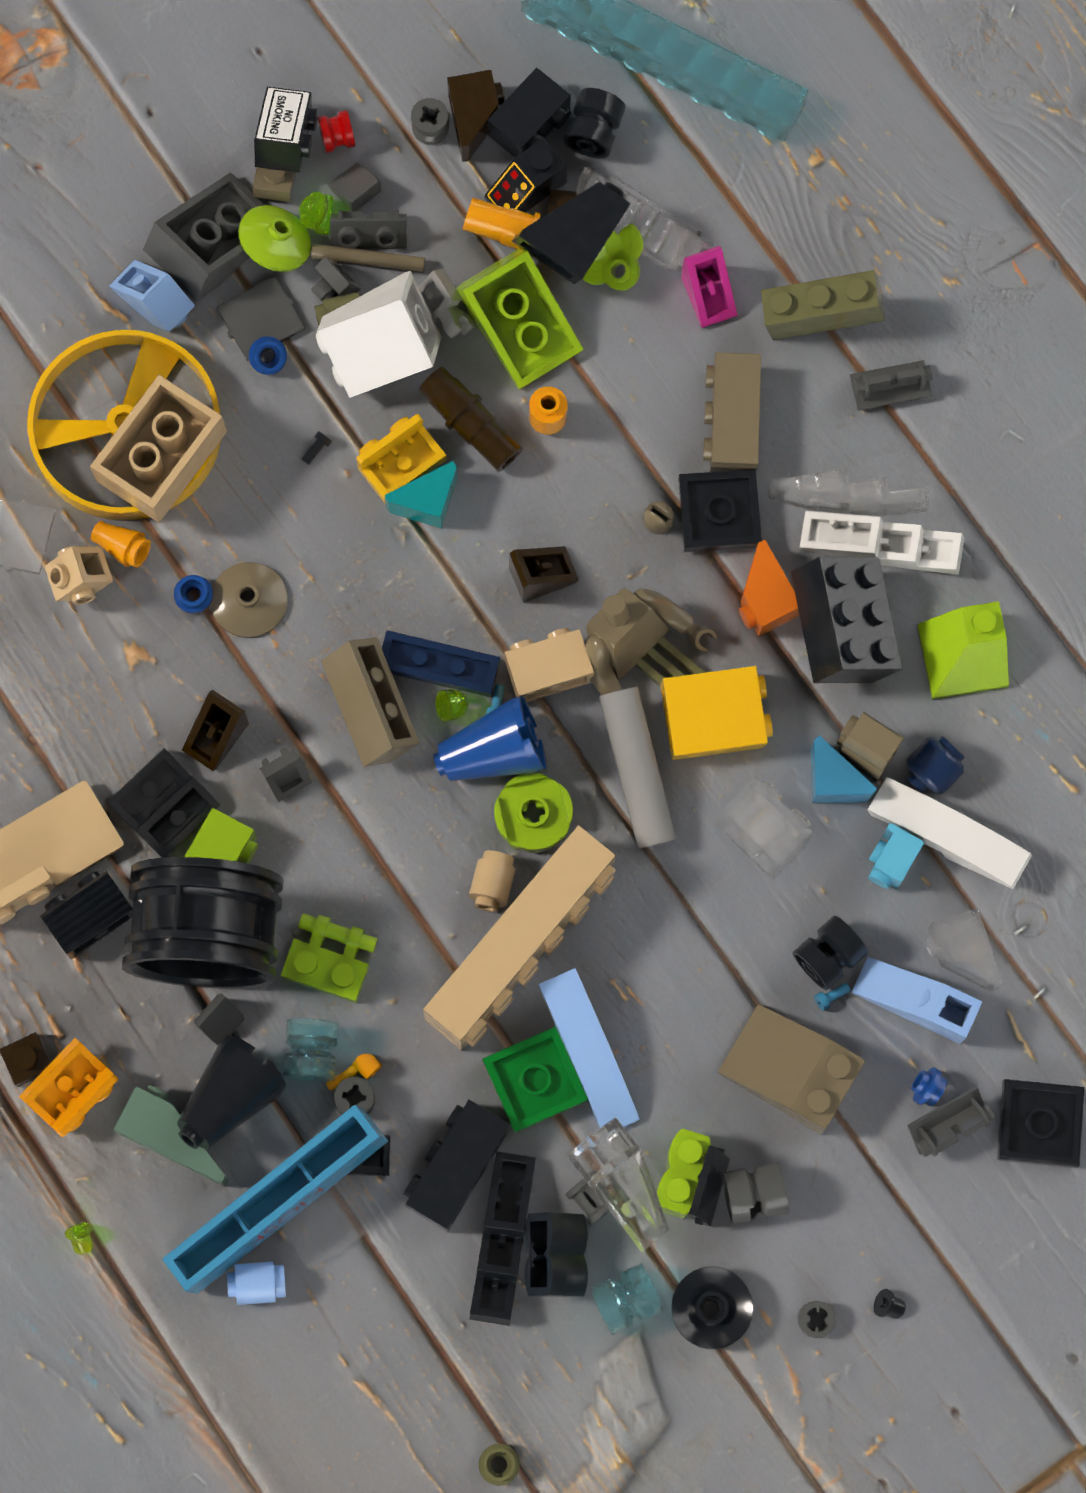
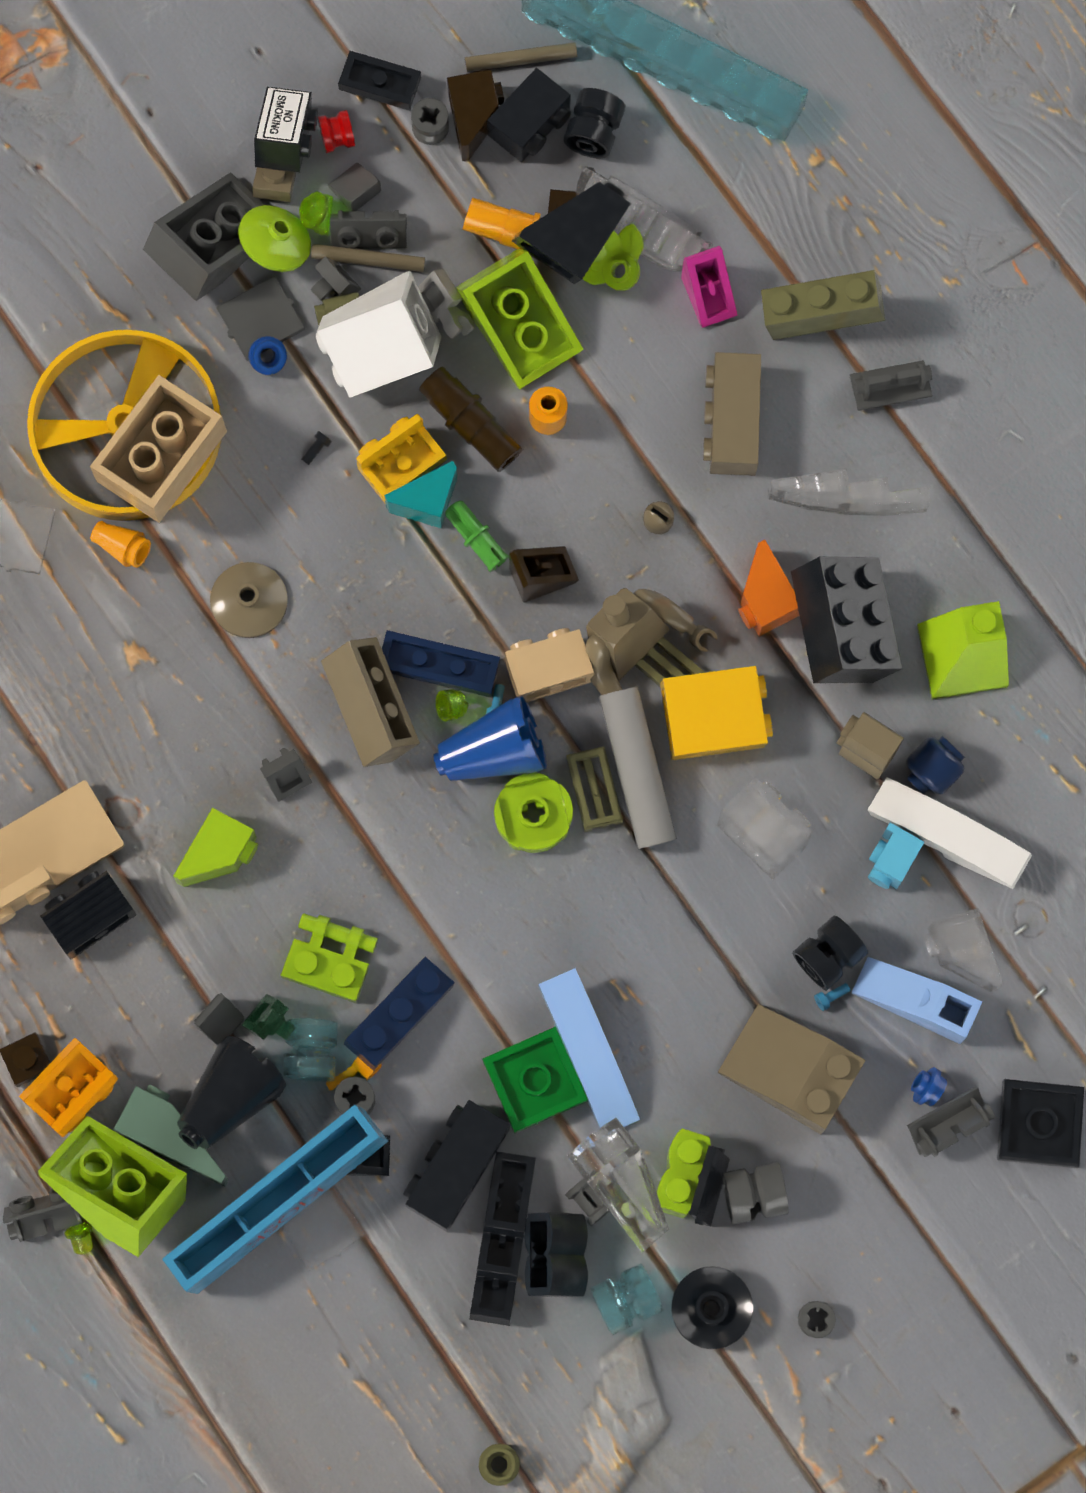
tan brick [45,546,113,605] -> none
black slope [106,748,220,858] -> none
light blue slope [109,260,195,332] -> none
black wheel [122,857,284,989] -> none
blue plate [174,575,213,614] -> none
dark brown slope [182,689,249,772] -> none
light blue brick [227,1261,286,1305] -> none
tan brick [423,825,616,1051] -> none
tan brick [469,850,516,912] -> none
black slope [484,137,567,212] -> none
black plate [678,469,762,552] -> none
white slope [799,511,965,575] -> none
dark azure slope [810,735,877,803] -> none
black piece [873,1289,906,1319] -> none
none -> dark grey hinge [3,1189,84,1242]
none -> lime slope [38,1115,187,1257]
none -> clear green plate [242,994,296,1041]
none -> black plate [338,51,421,111]
none -> dark blue plate [344,957,455,1071]
none -> bright green axle [445,500,509,572]
none -> dark tan bar [465,42,577,72]
none -> olive tile [566,746,623,832]

